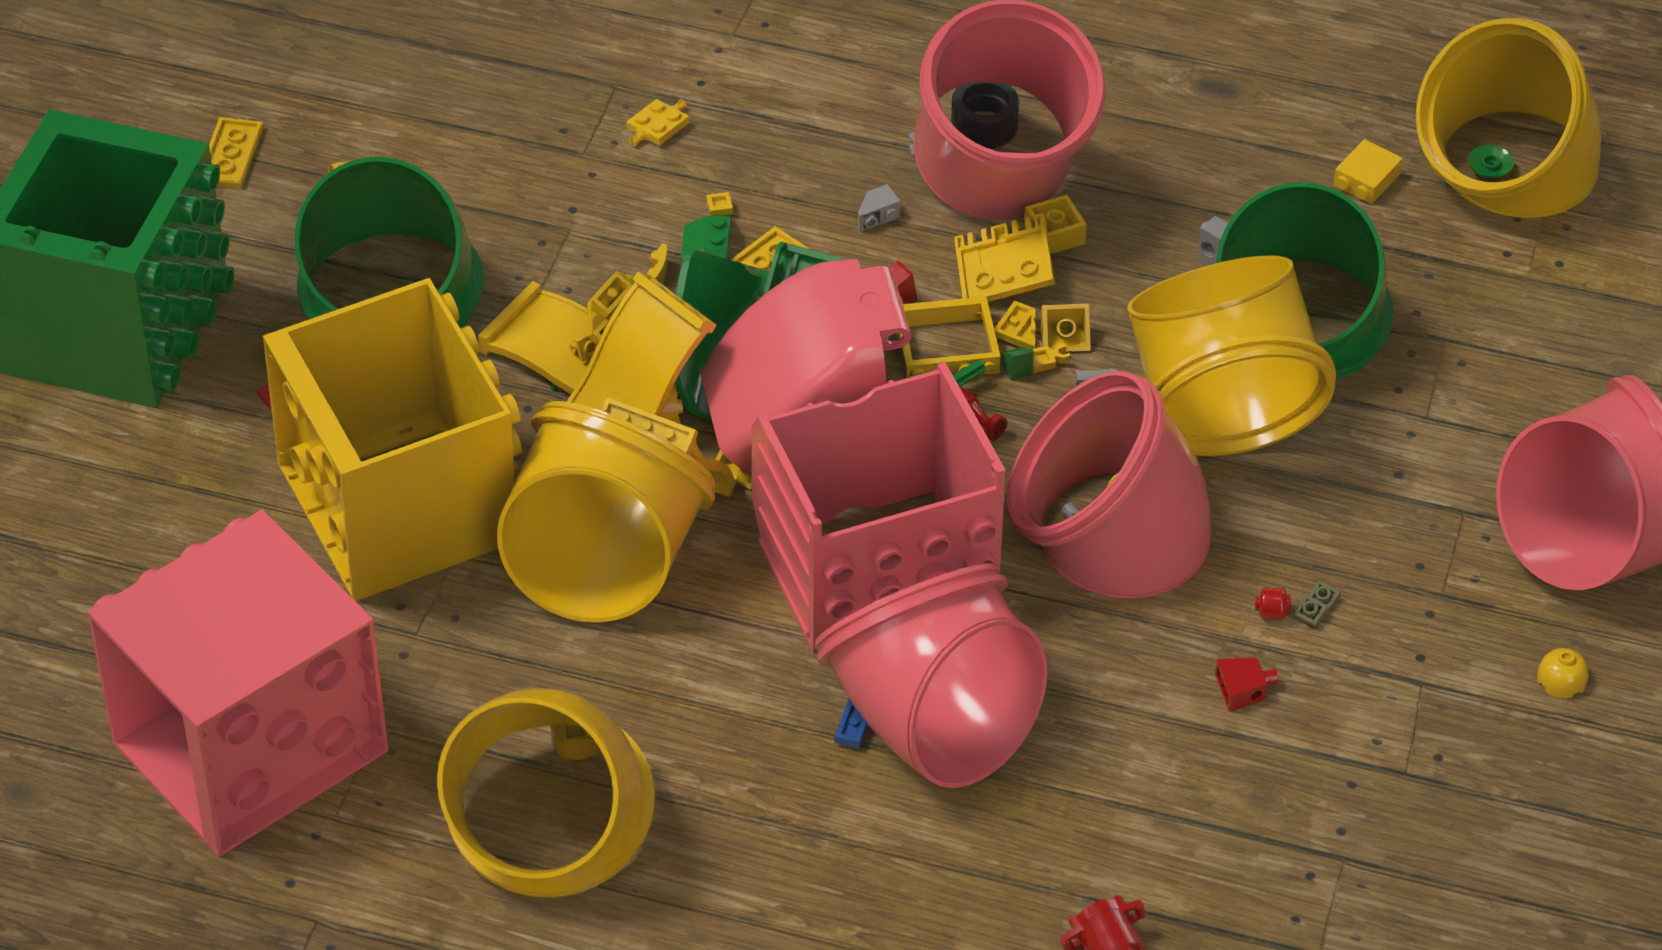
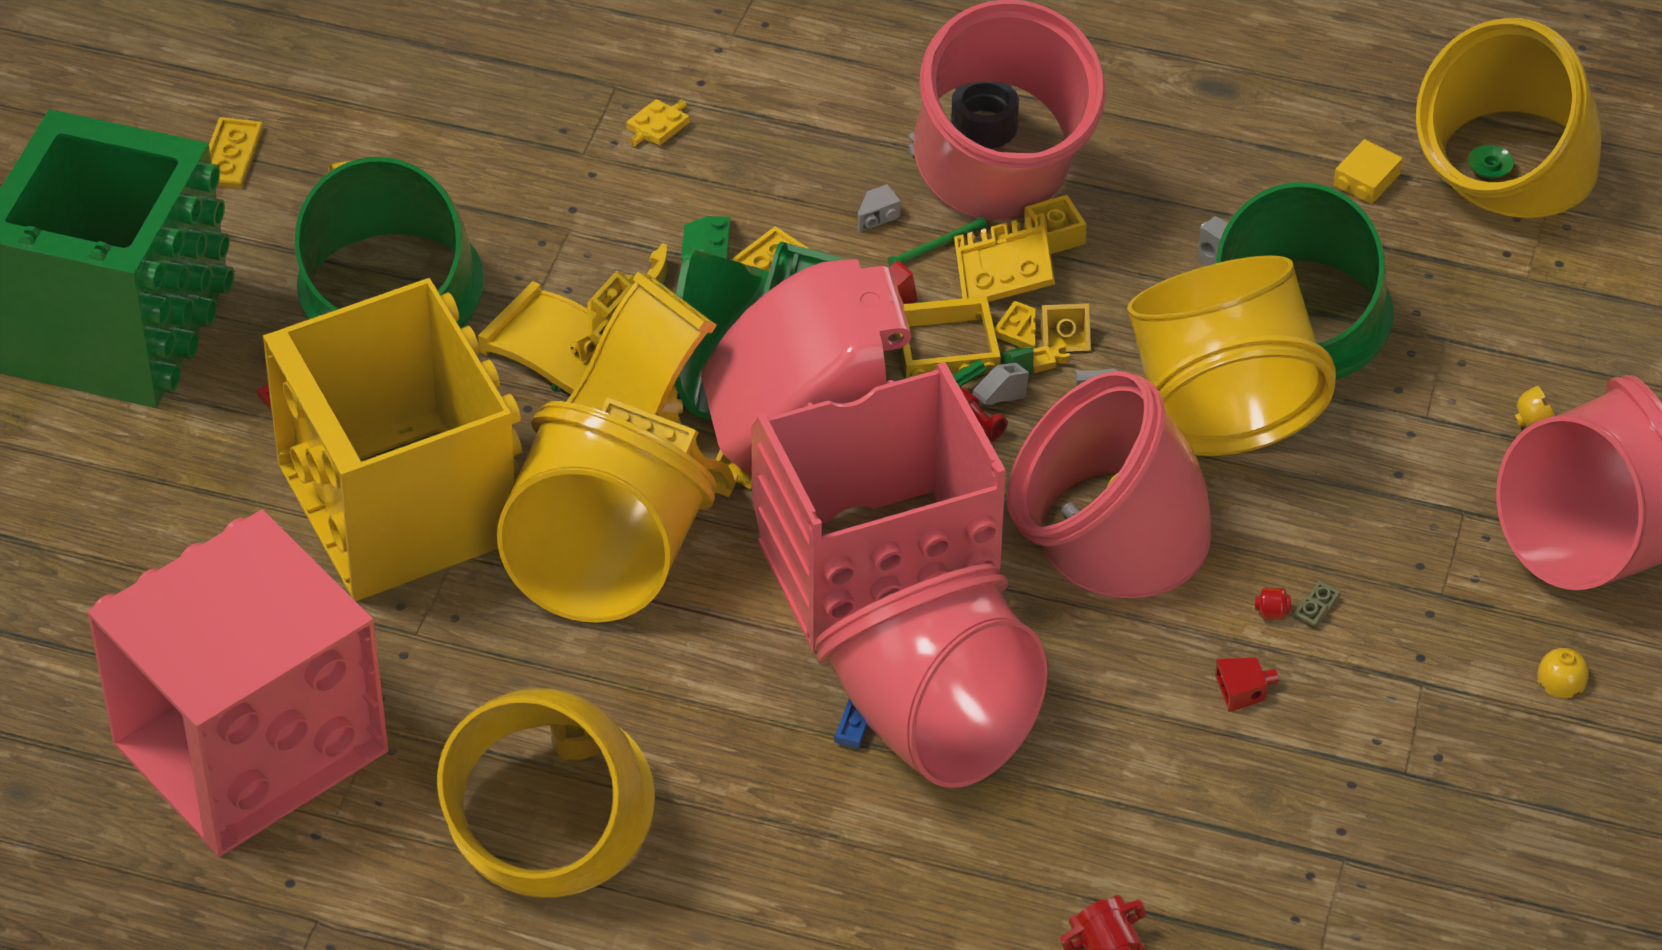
yellow plate [706,192,733,216] -> none
none -> green bar [887,216,987,267]
none -> light grey slope [973,363,1029,405]
none -> yellow cylinder [1514,385,1555,428]

